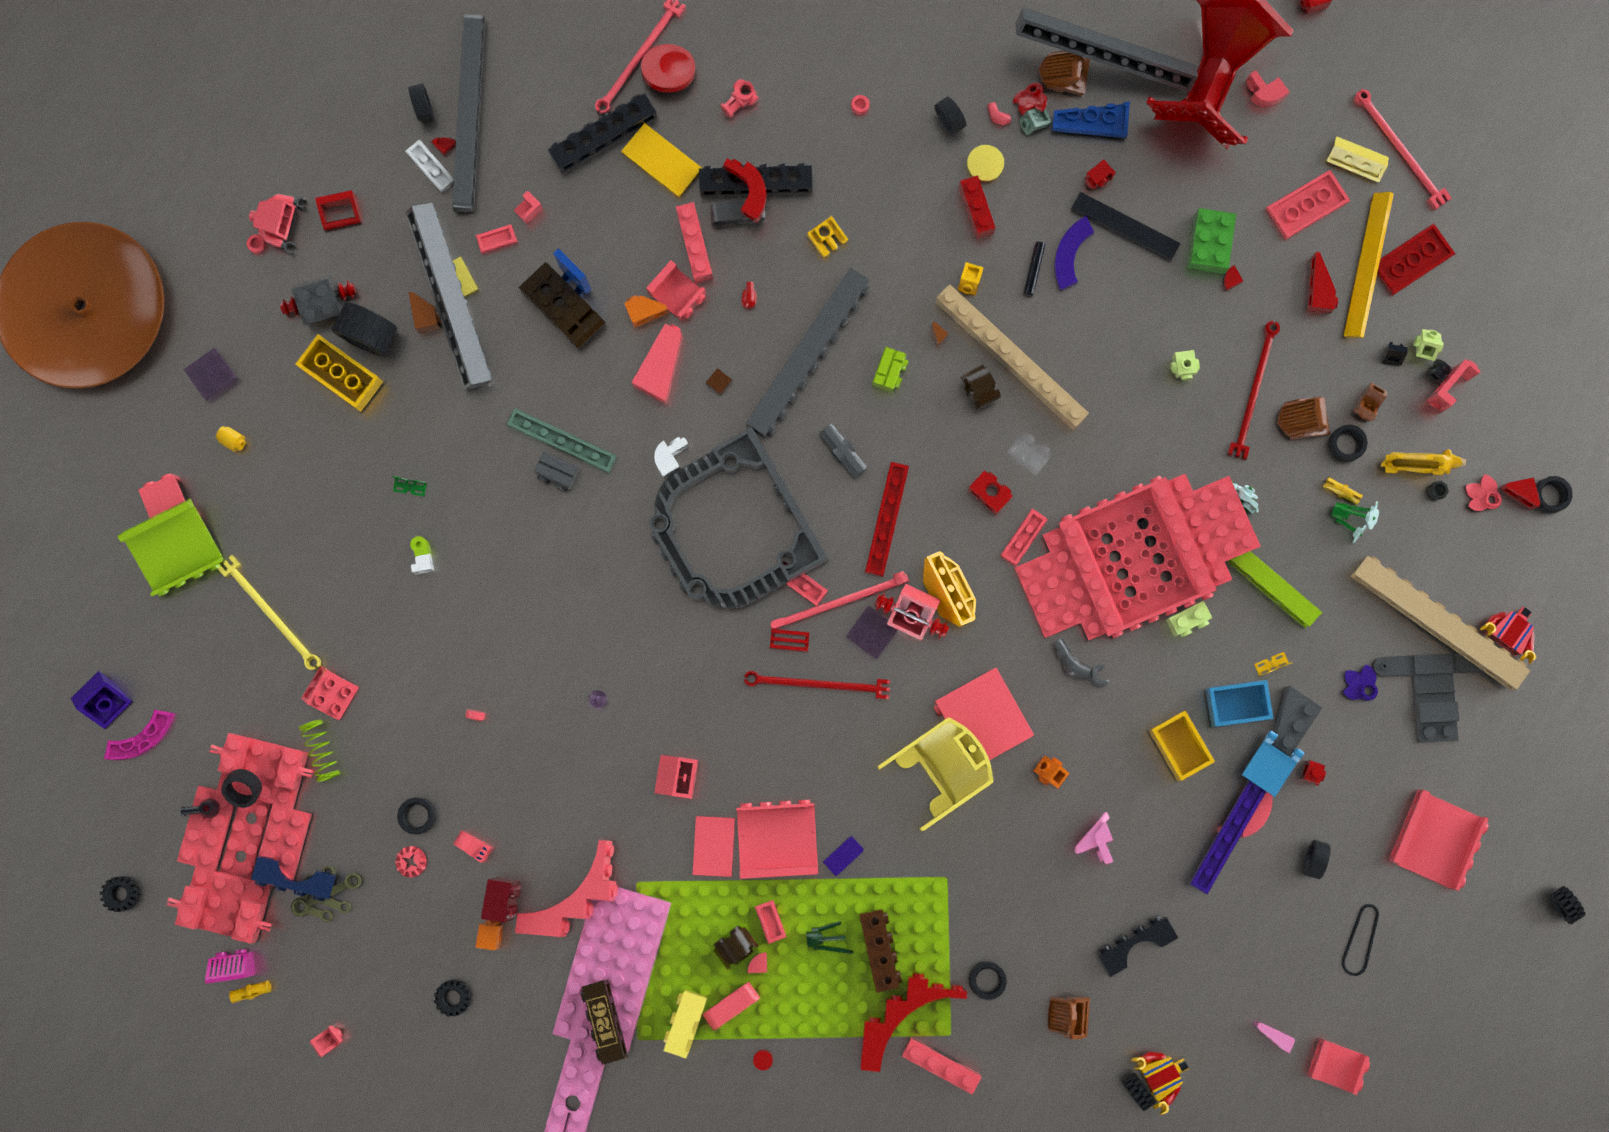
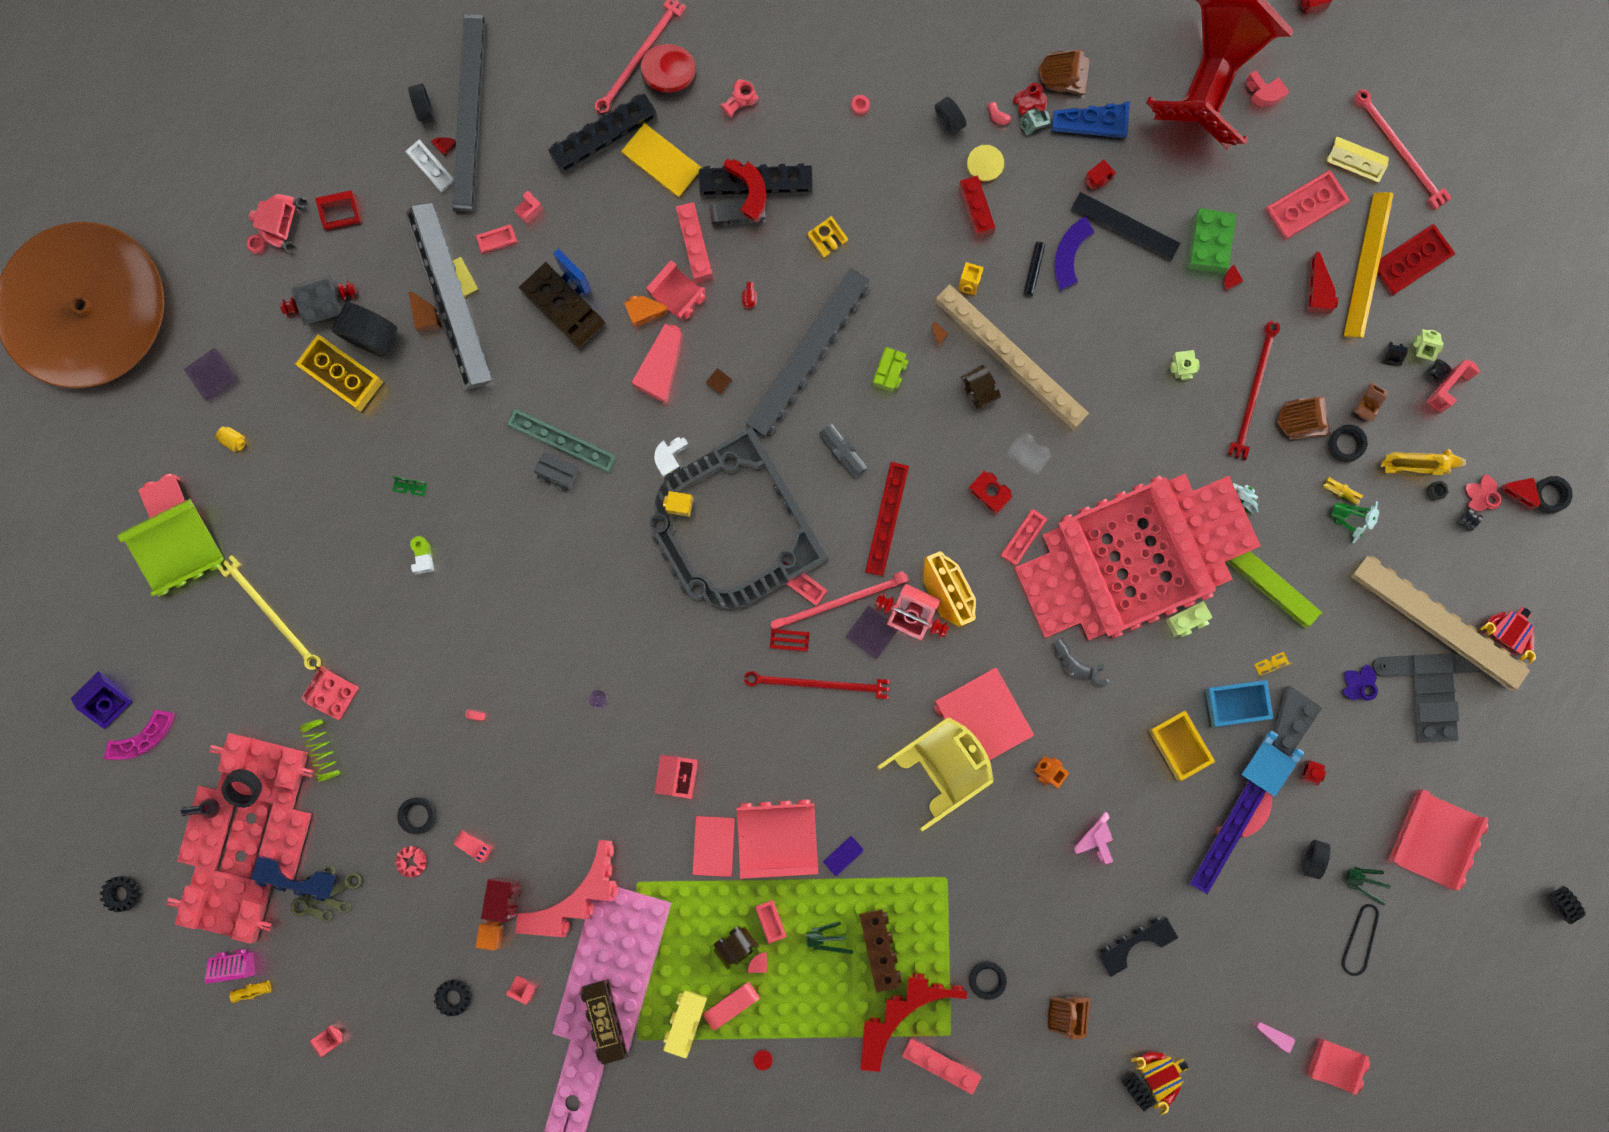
dark grey brick [1016,7,1198,92] -> none
none -> coral panel [505,976,538,1005]
none -> yellow brick [663,491,693,517]
none -> dark green plant [1346,867,1391,905]
none -> black wheel [1458,507,1483,531]

